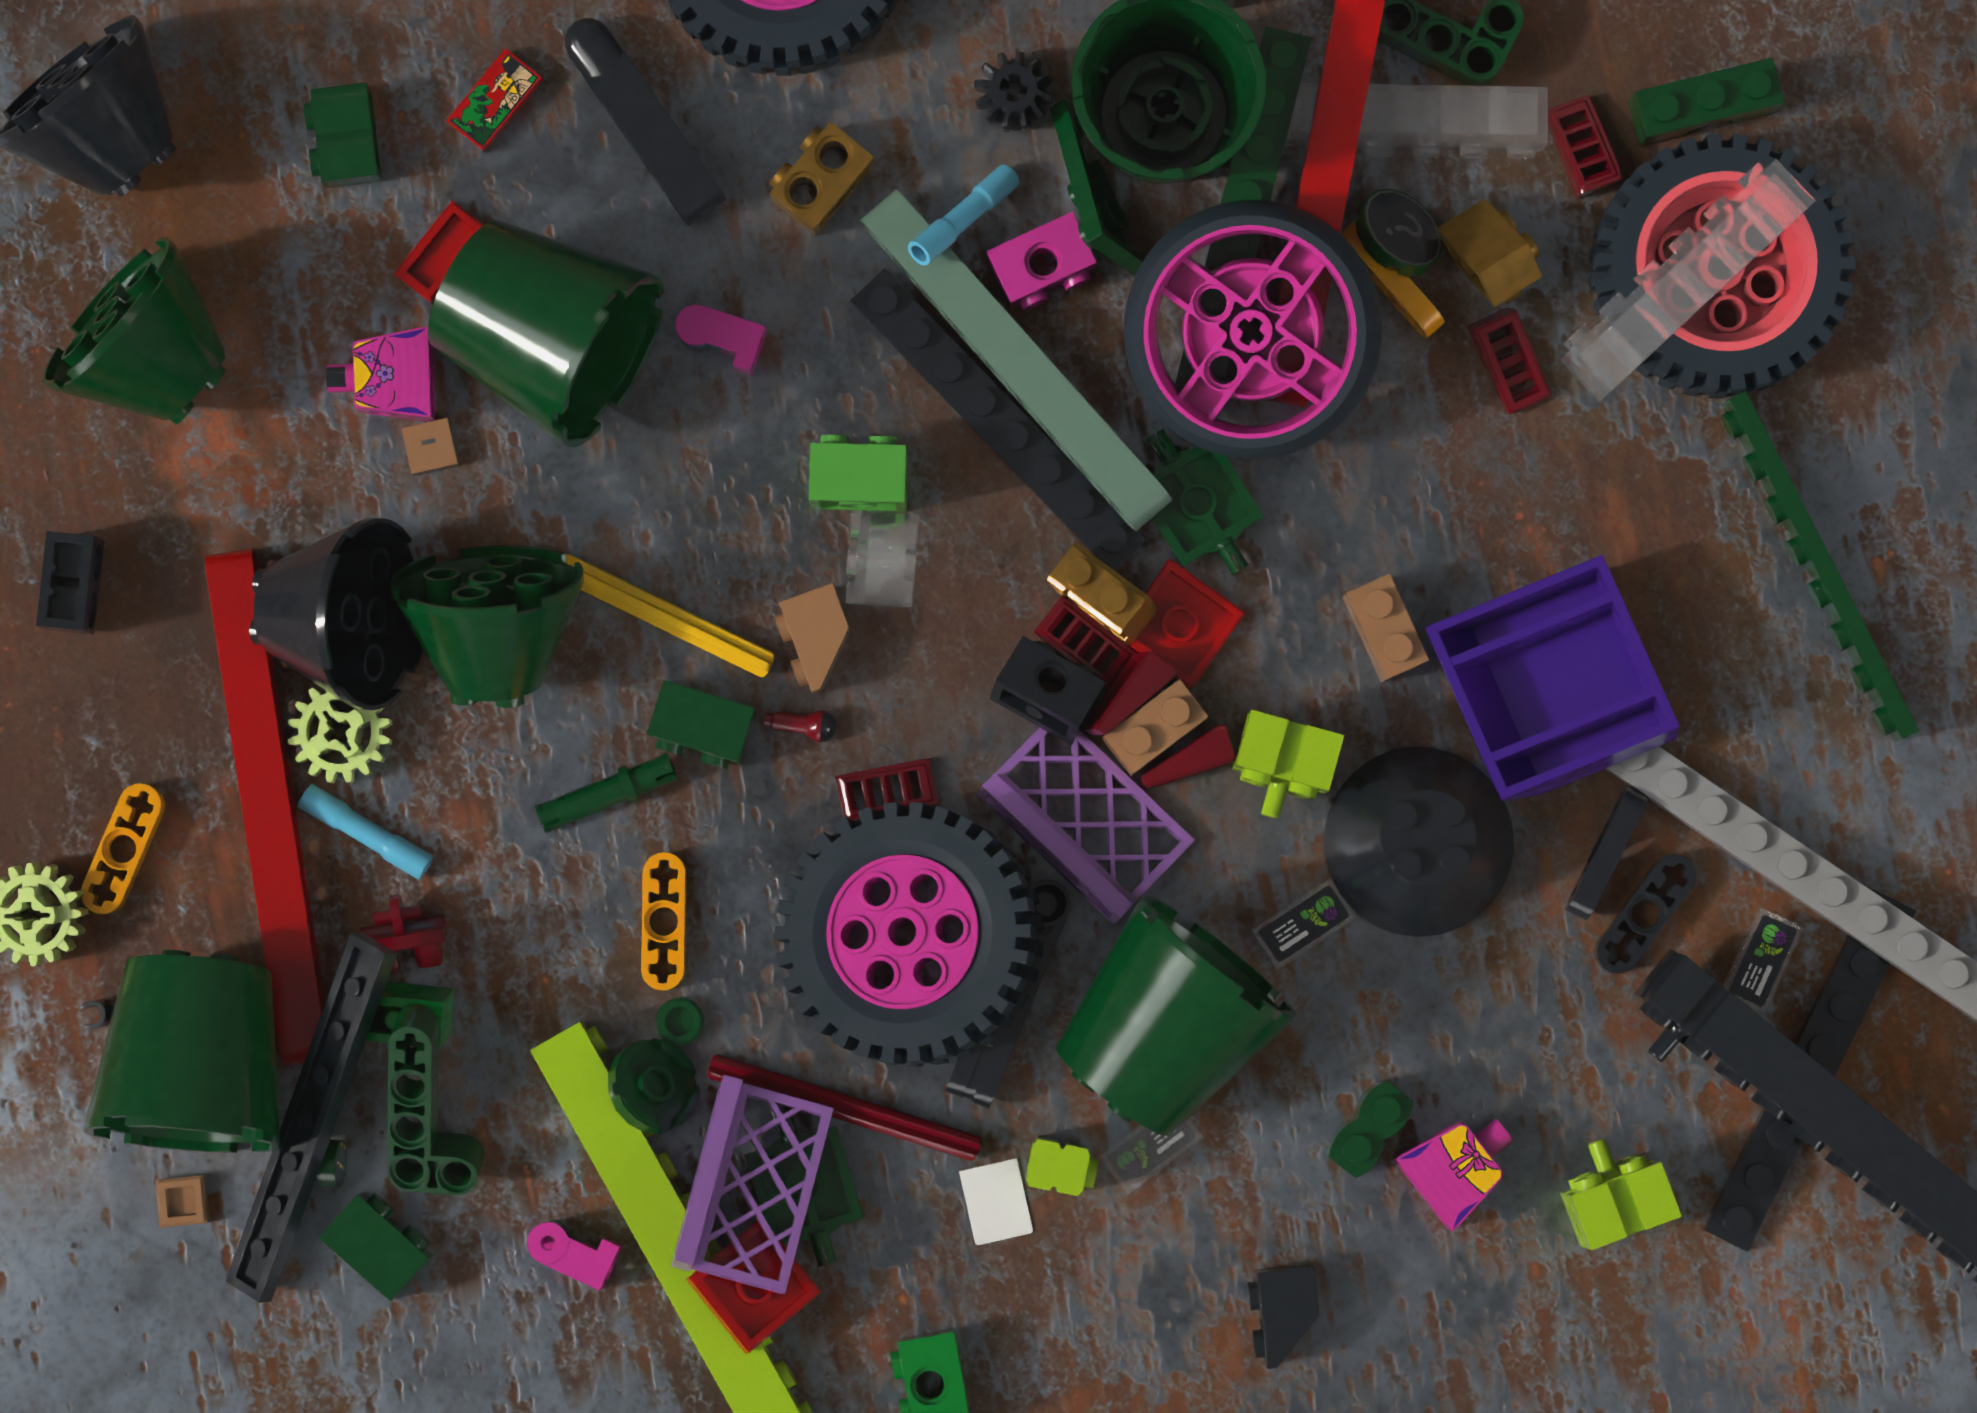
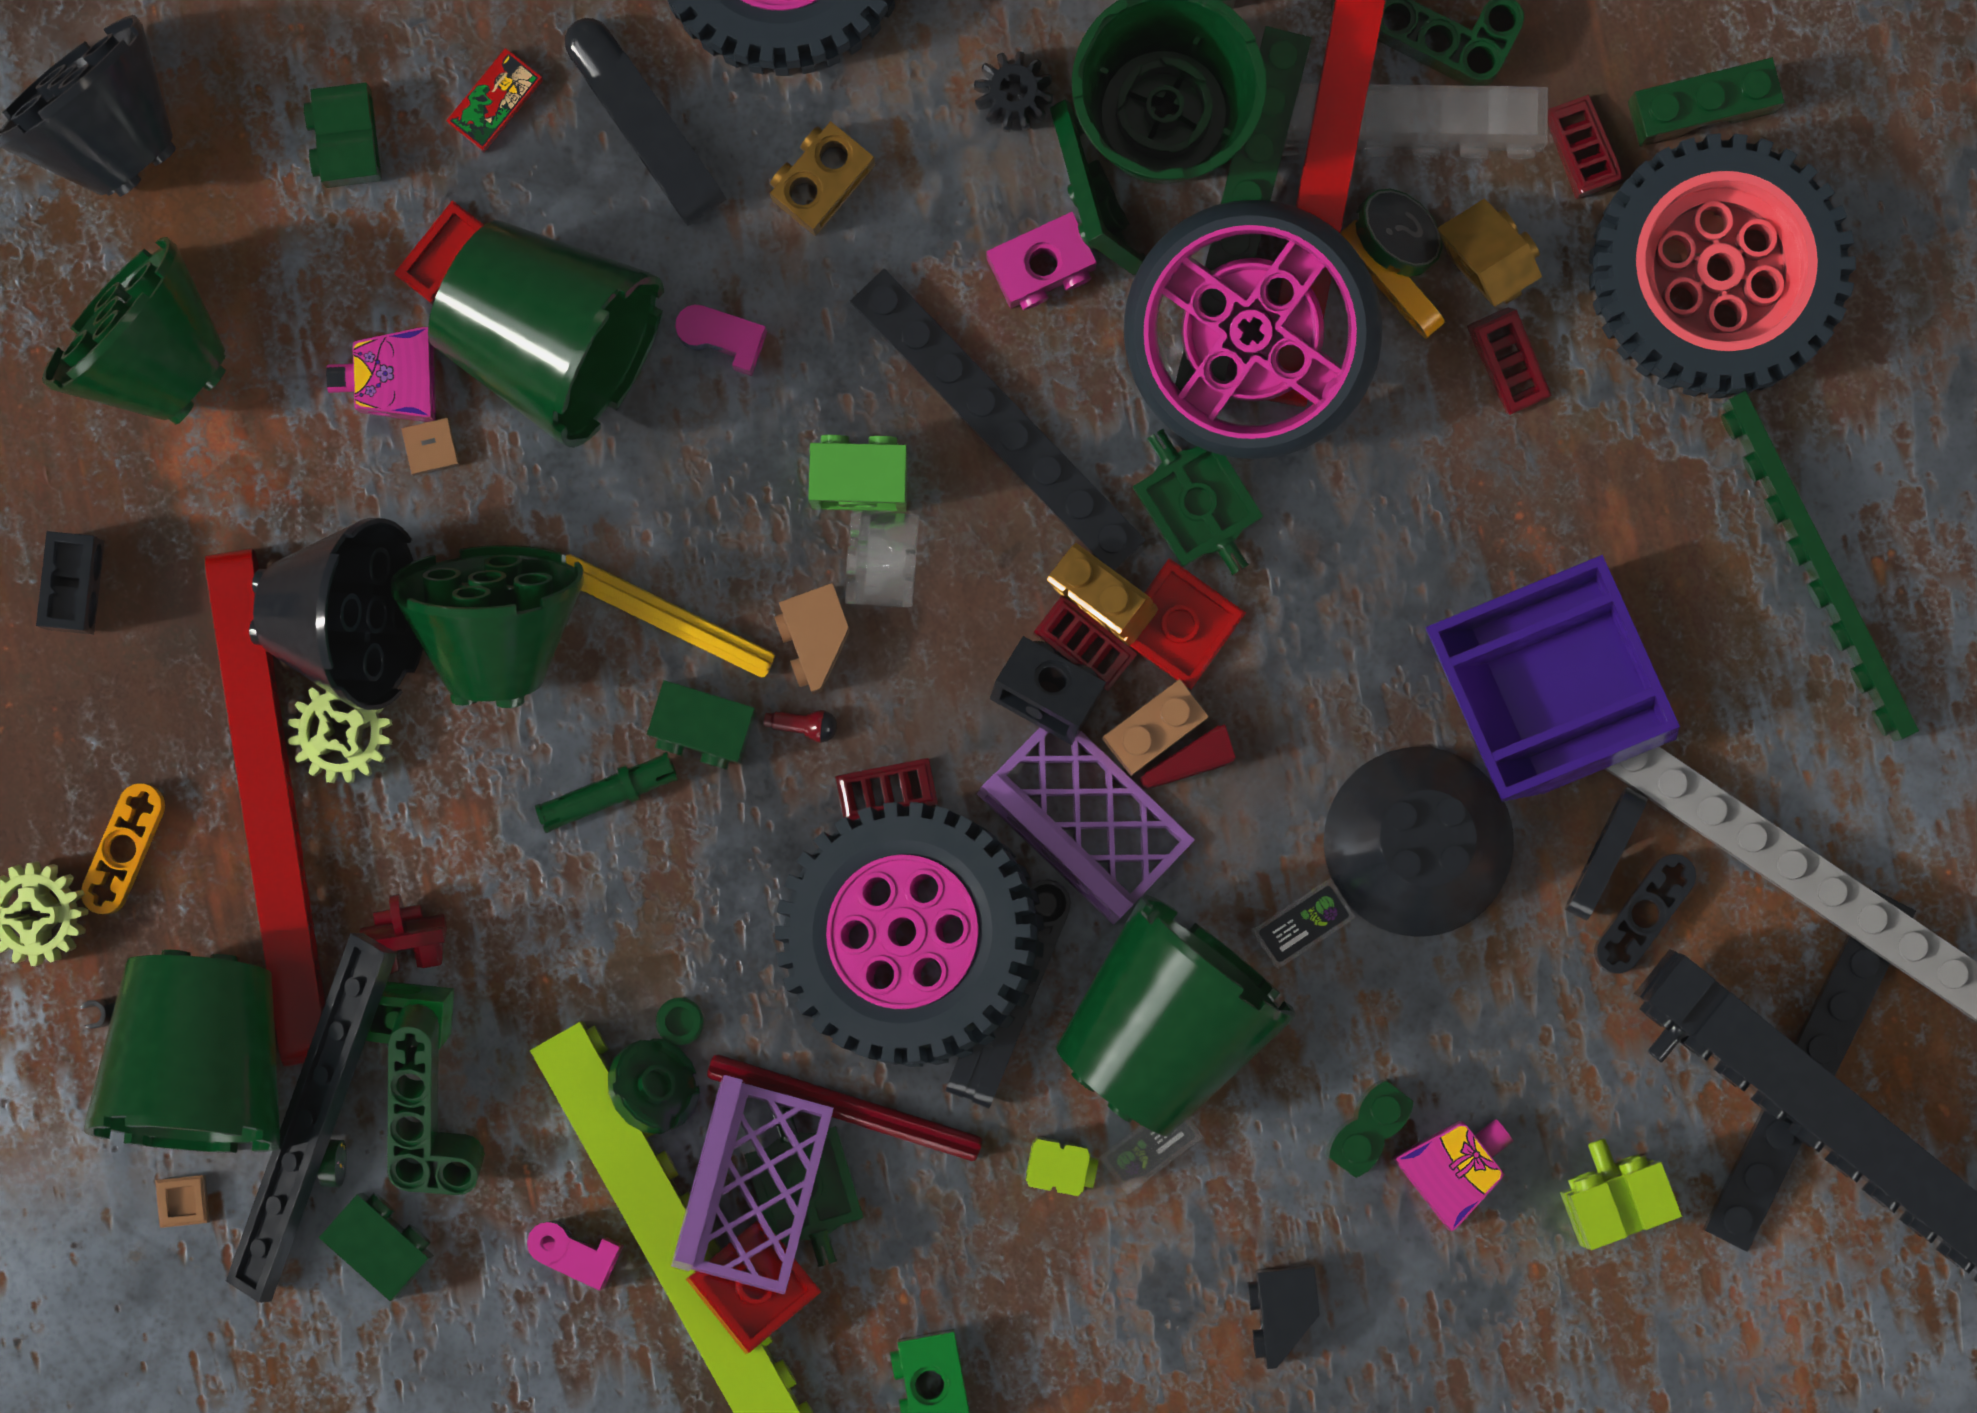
medium azure piece [297,783,434,881] -> none
light orange beam [641,852,687,991] -> none
sand green beam [860,190,1172,531] -> none
medium azure piece [908,164,1020,266] -> none
white sticker [959,1158,1033,1245] -> none
dark red slope [1083,652,1178,735] -> none
lime brick [1232,709,1345,819] -> none
medium nougat brick [1342,574,1429,683] -> none
clear brick [1560,159,1816,402] -> none
tile [1723,908,1804,1014] -> none

